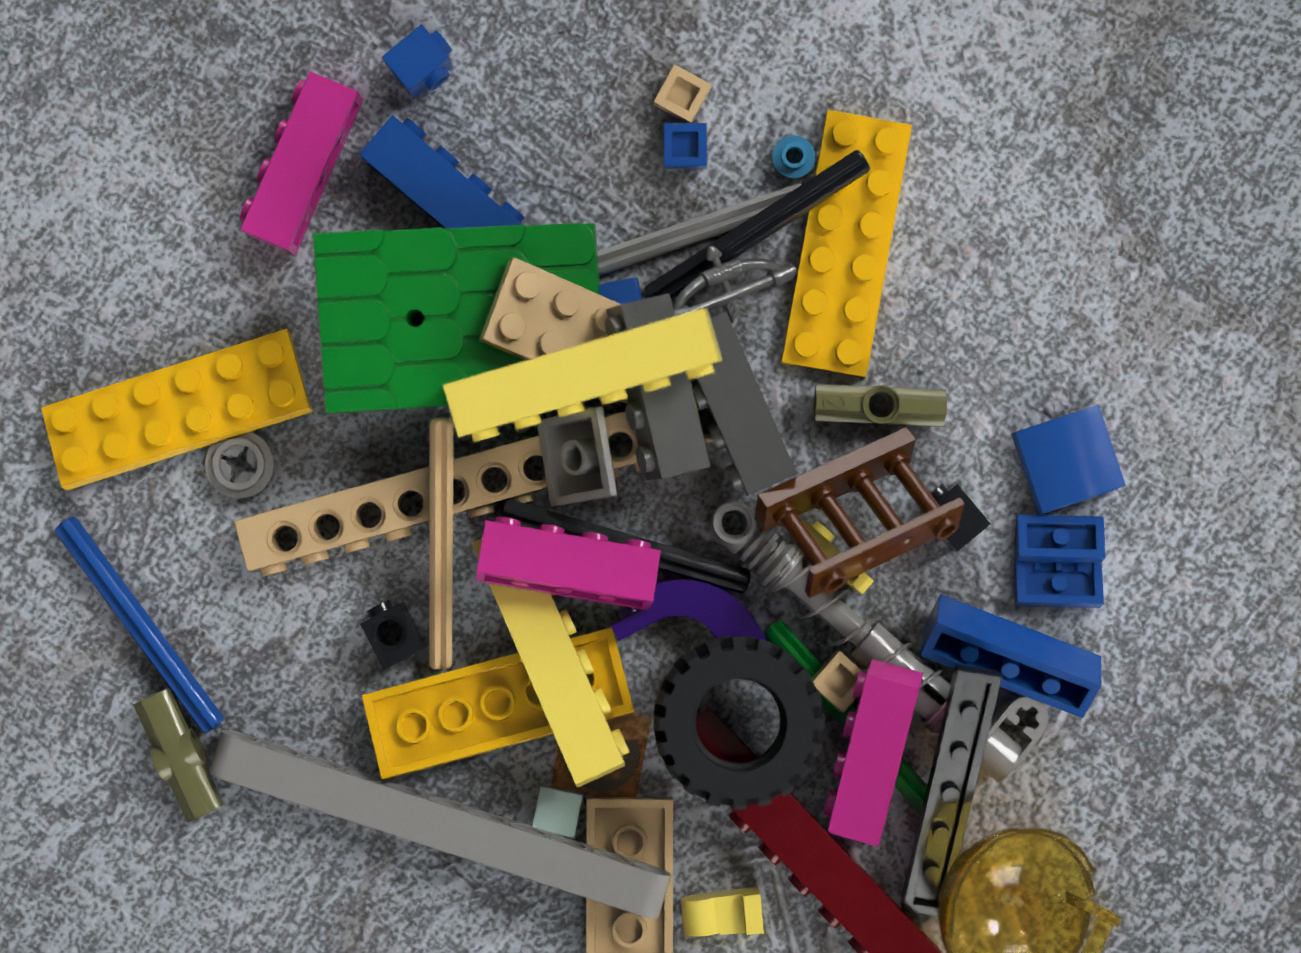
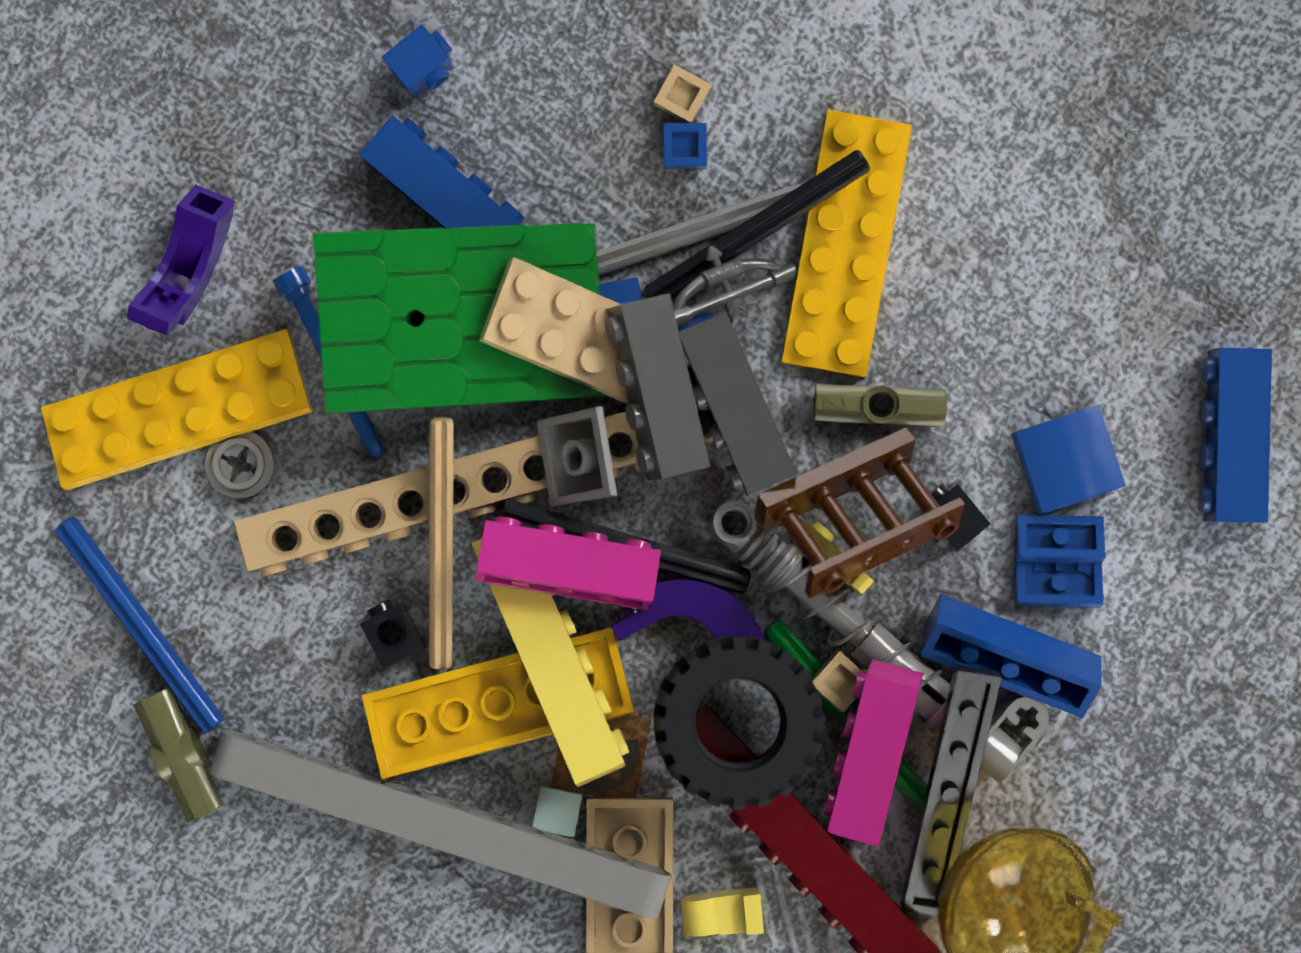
dark pink brick [239,71,364,256] -> none
light yellow brick [443,308,723,442] -> none
dark azure plate [772,135,815,179] -> none
none -> dark purple arch [126,184,235,336]
none -> blue piece [273,266,384,460]
none -> blue brick [1198,347,1272,523]

